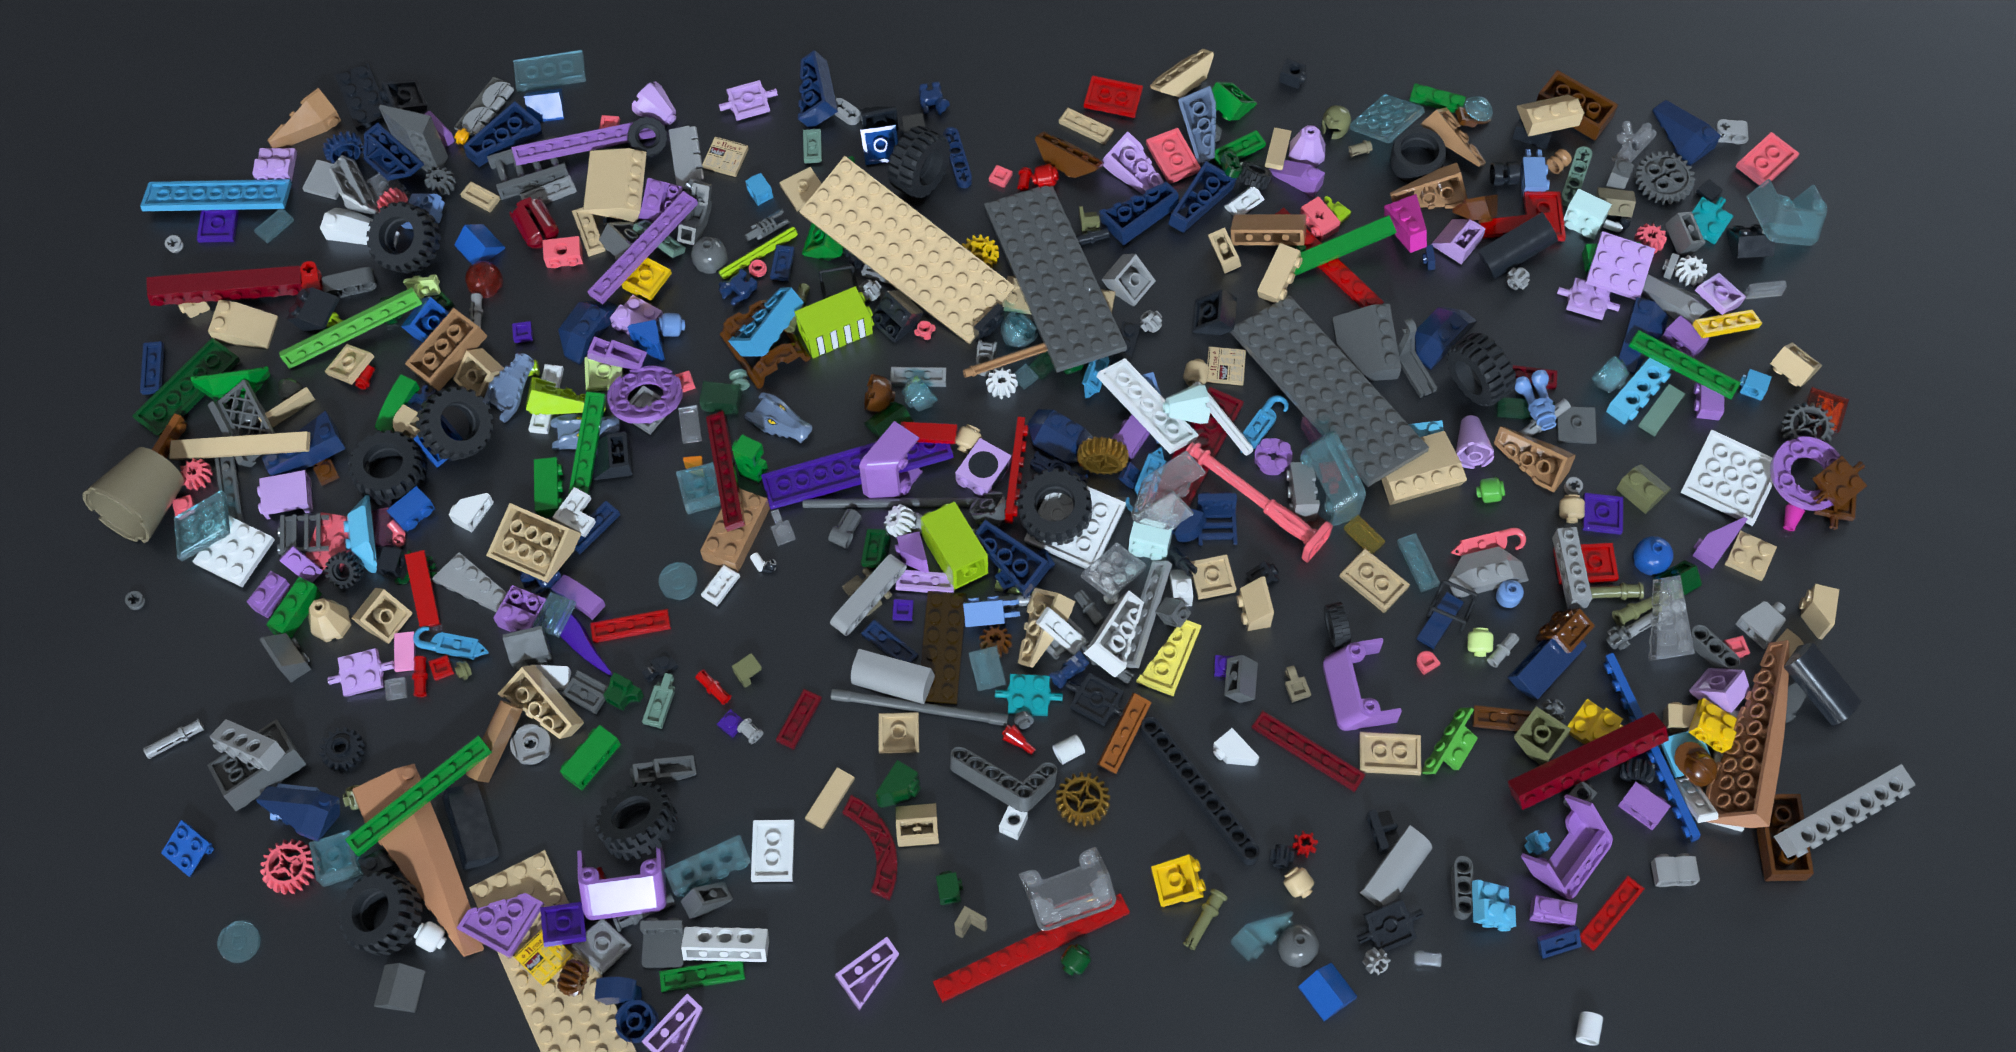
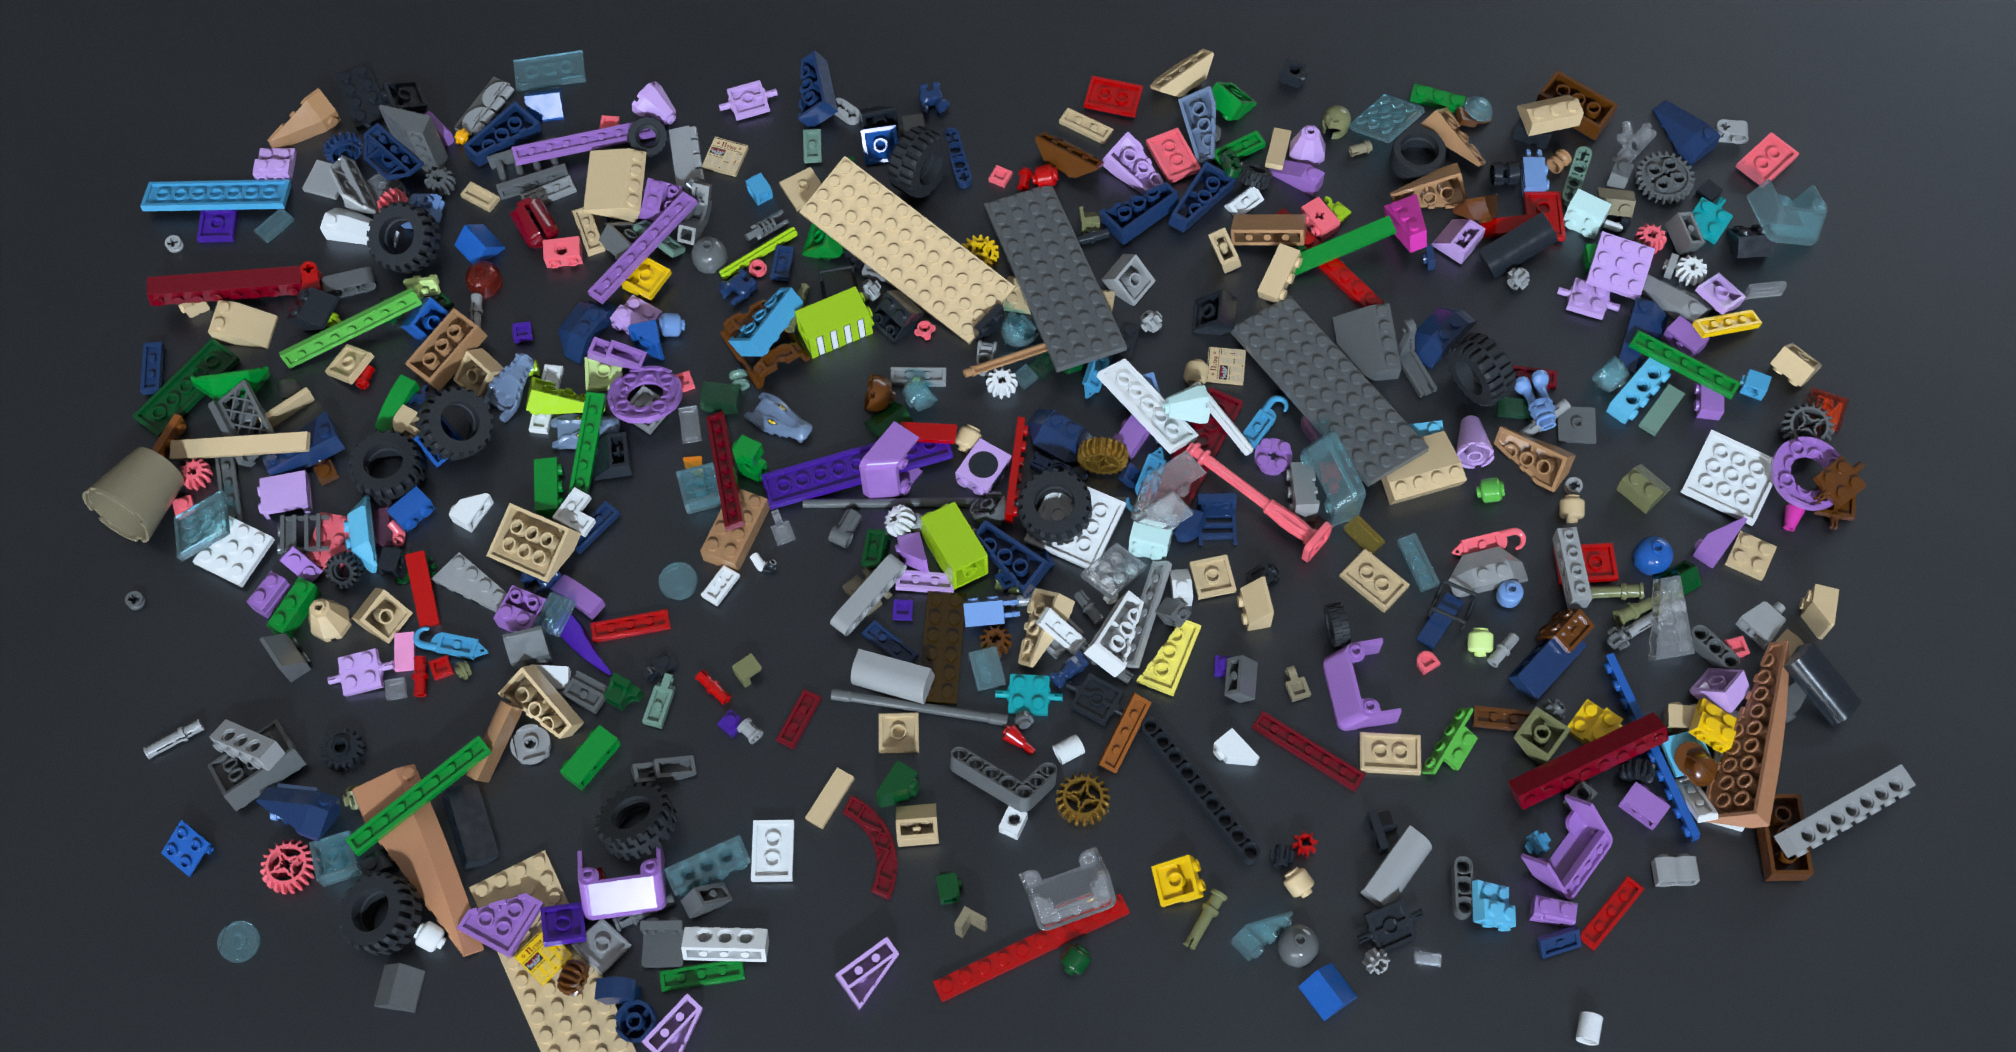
black pin [1168,547,1198,577] -> none
dark purple tile [1582,493,1623,535] -> none

